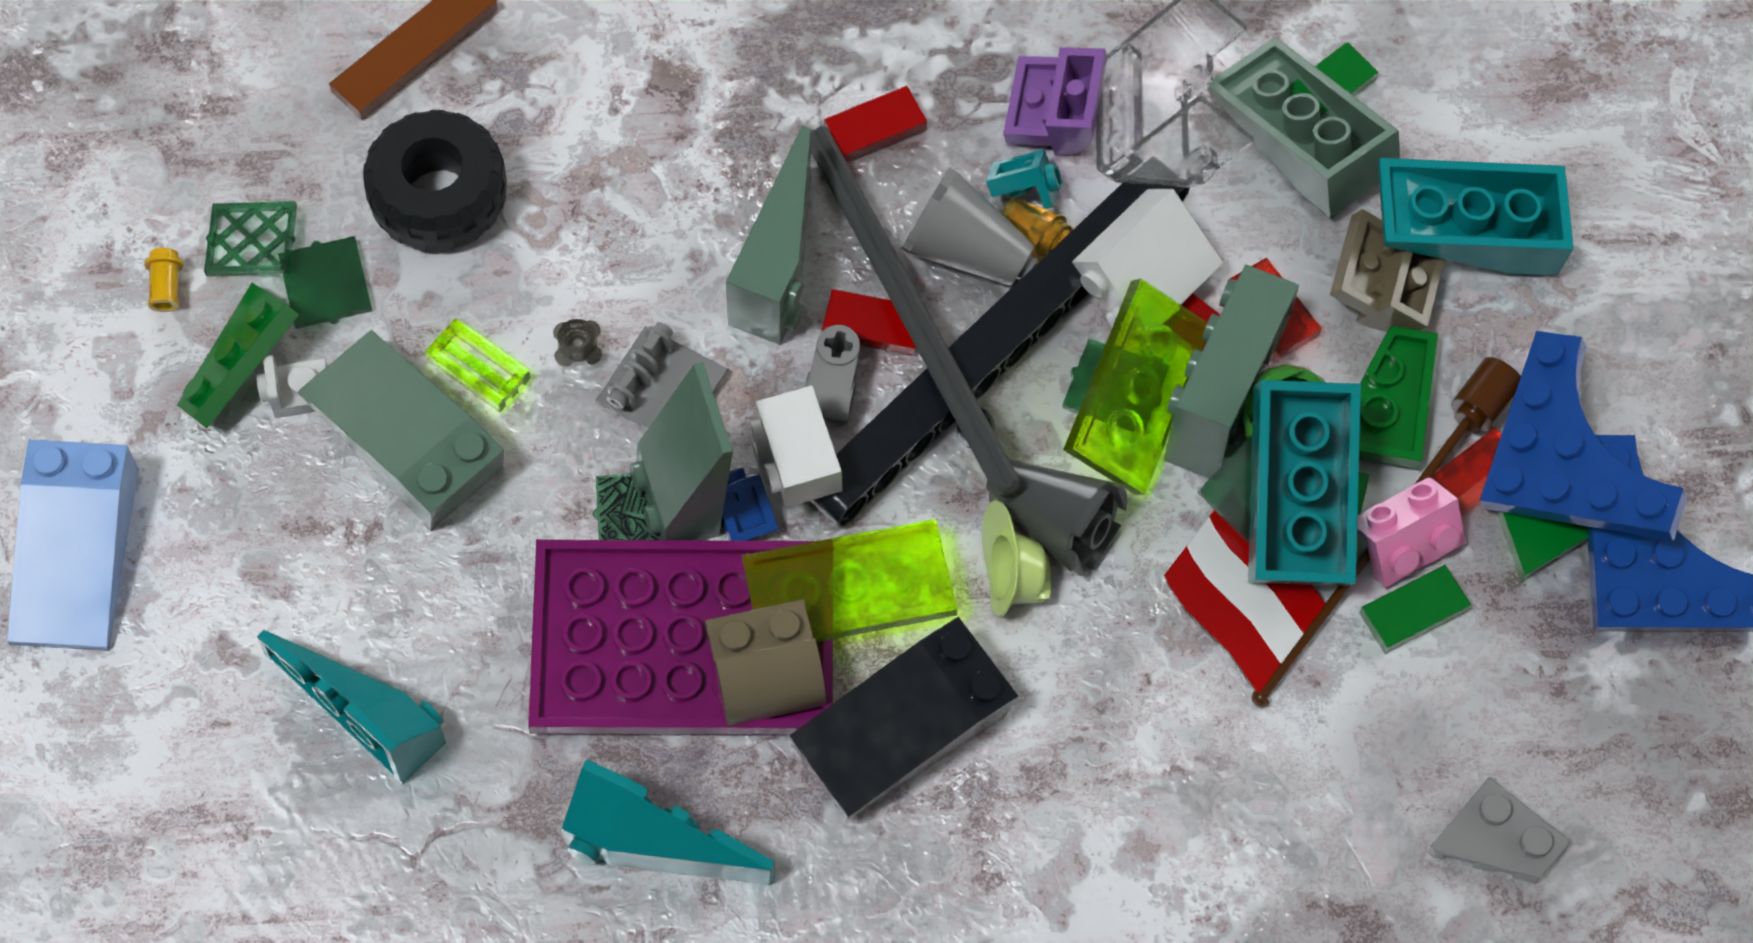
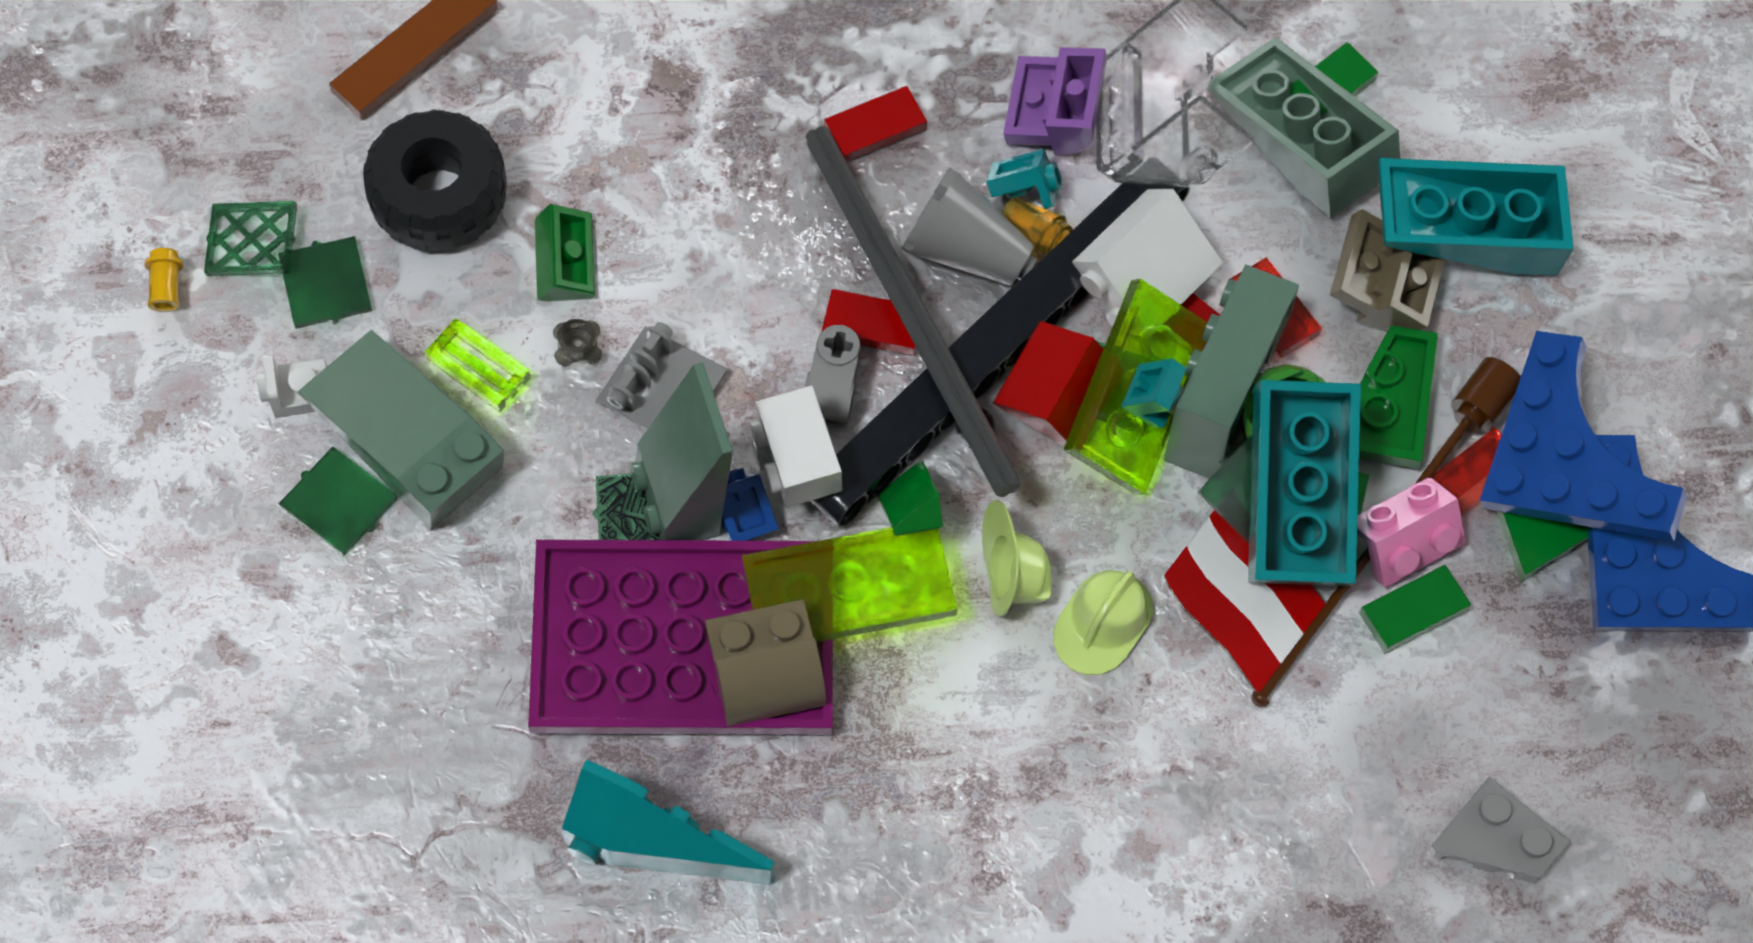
light blue slope [7,439,139,651] -> none
green wing [177,283,299,428] -> none
teal wedge [257,630,446,785] -> none
sand green slope [726,126,811,345] -> none
black slope [787,616,1018,821] -> none
dark grey cone [986,460,1128,576] -> none
none -> clear green piece [278,446,398,557]
none -> green slope [535,204,595,301]
none -> green slope [878,461,943,536]
none -> red slope [992,321,1122,453]
none -> yellowish green piece [1054,570,1153,675]
none -> teal bracket [1121,358,1187,428]

